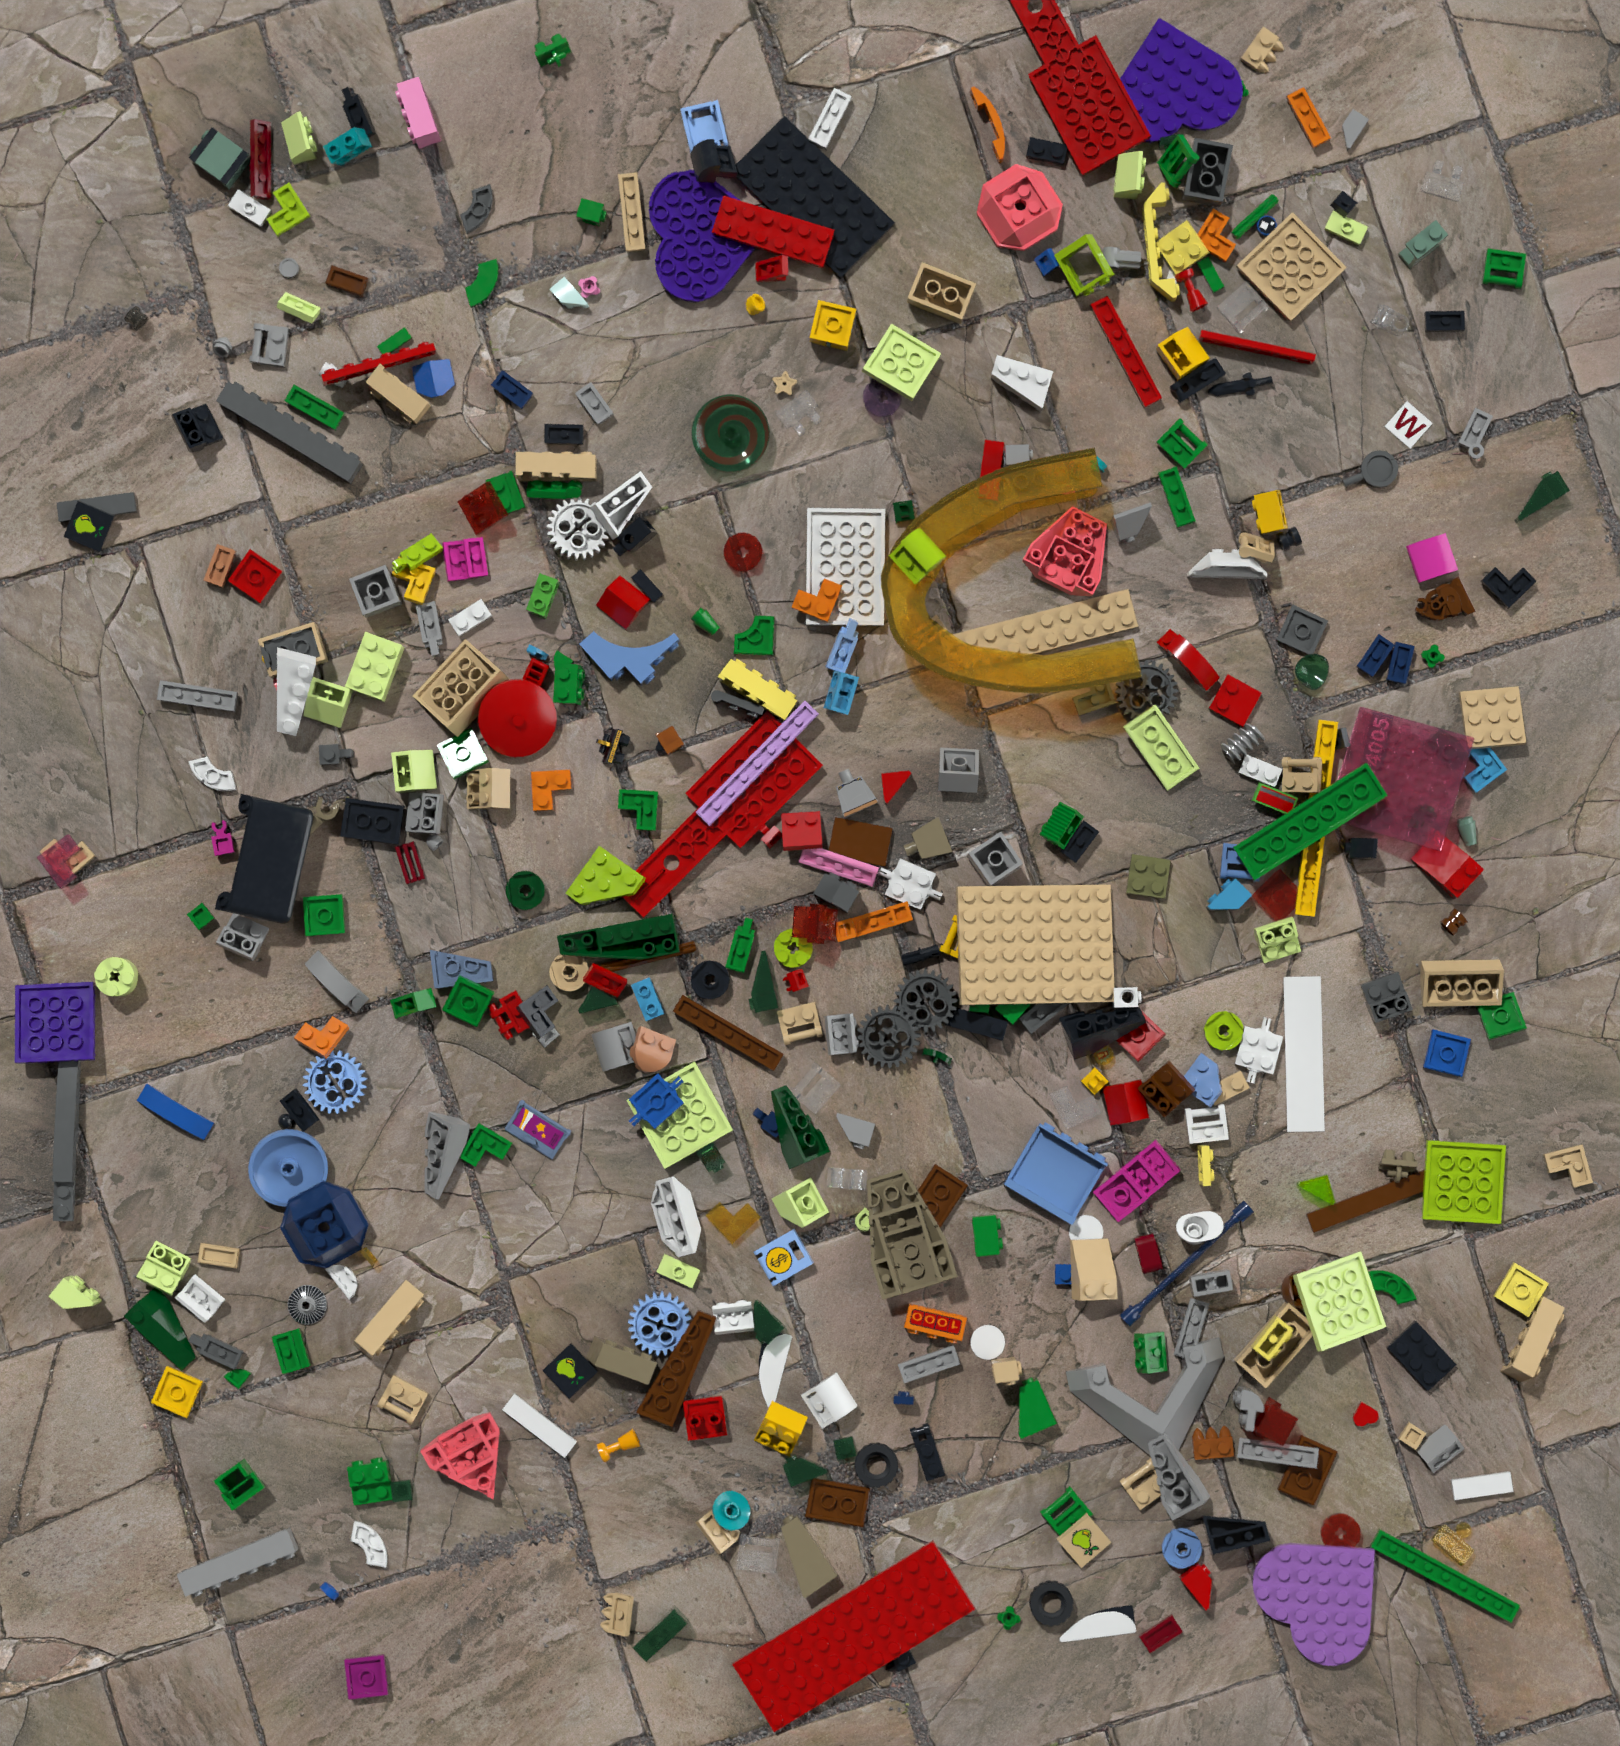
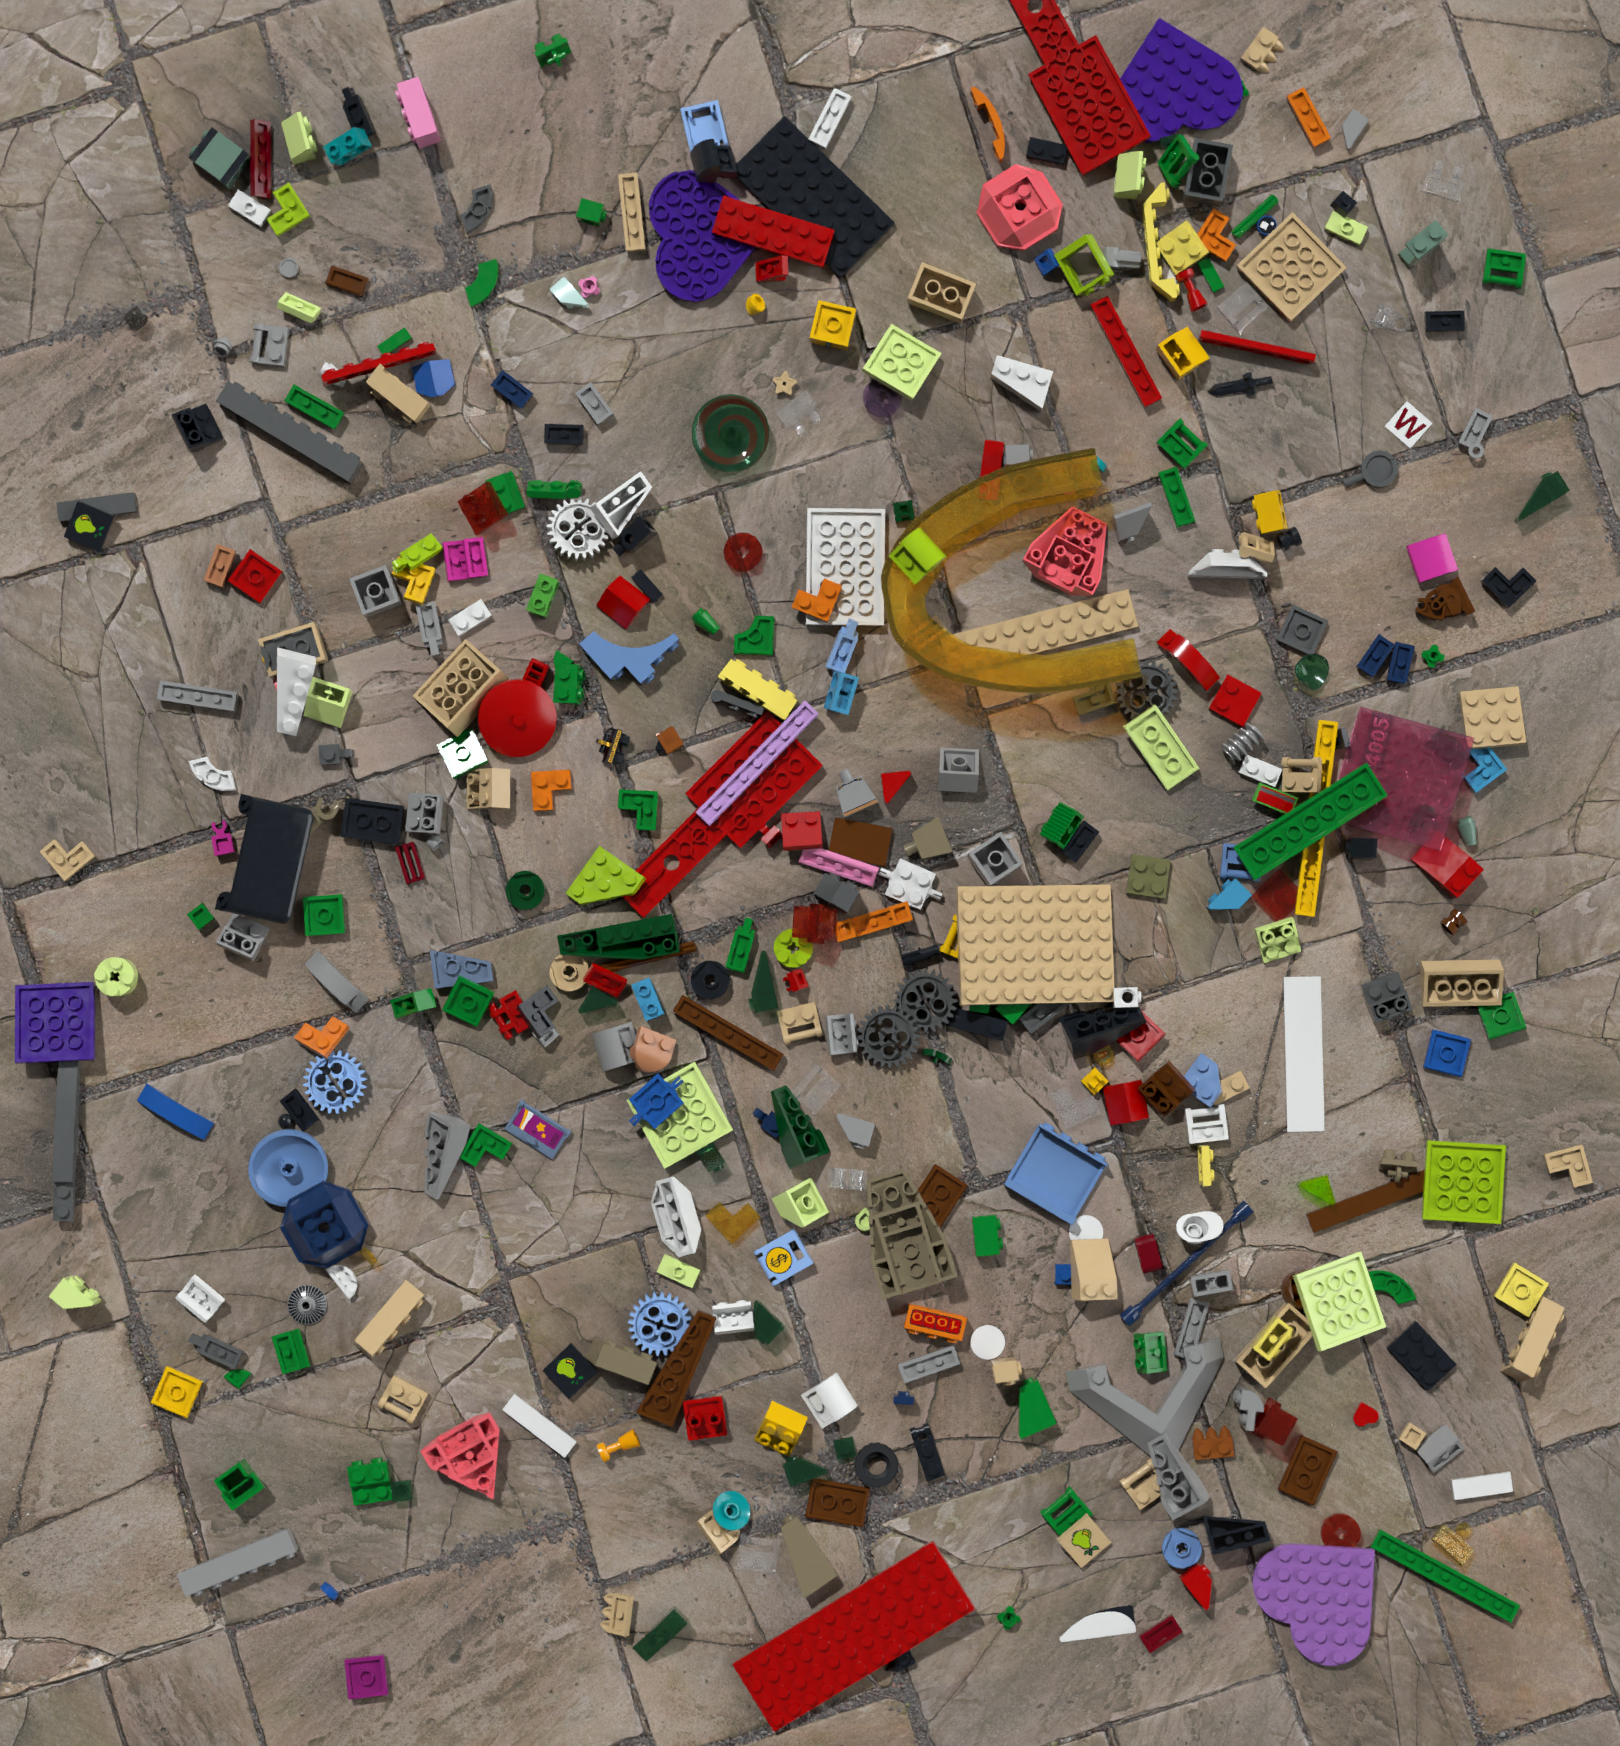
clear pink plate [37,834,81,889] -> none
dark green wedge [124,1288,197,1371] -> none
yellowish green brick [136,1241,191,1296] -> none
tan tile [197,1243,240,1268] -> none
yellowish green brick [345,632,405,702] -> none
white tile [351,1521,387,1568] -> none
yellowish green slope [391,750,437,793] -> none
tan wedge [516,452,597,481] -> none
dark azure tile [527,644,548,661] -> none
white sticker [759,1329,792,1408] -> none
black tyre [1029,1580,1074,1626] -> none
dark pink slope [1093,1139,1181,1222] -> none
black plate [1169,357,1226,403] -> none
lime plate [1203,1011,1243,1050] -> none
white plate [1235,1017,1283,1083] -> none
light grey plate [1237,1437,1319,1469] -> none

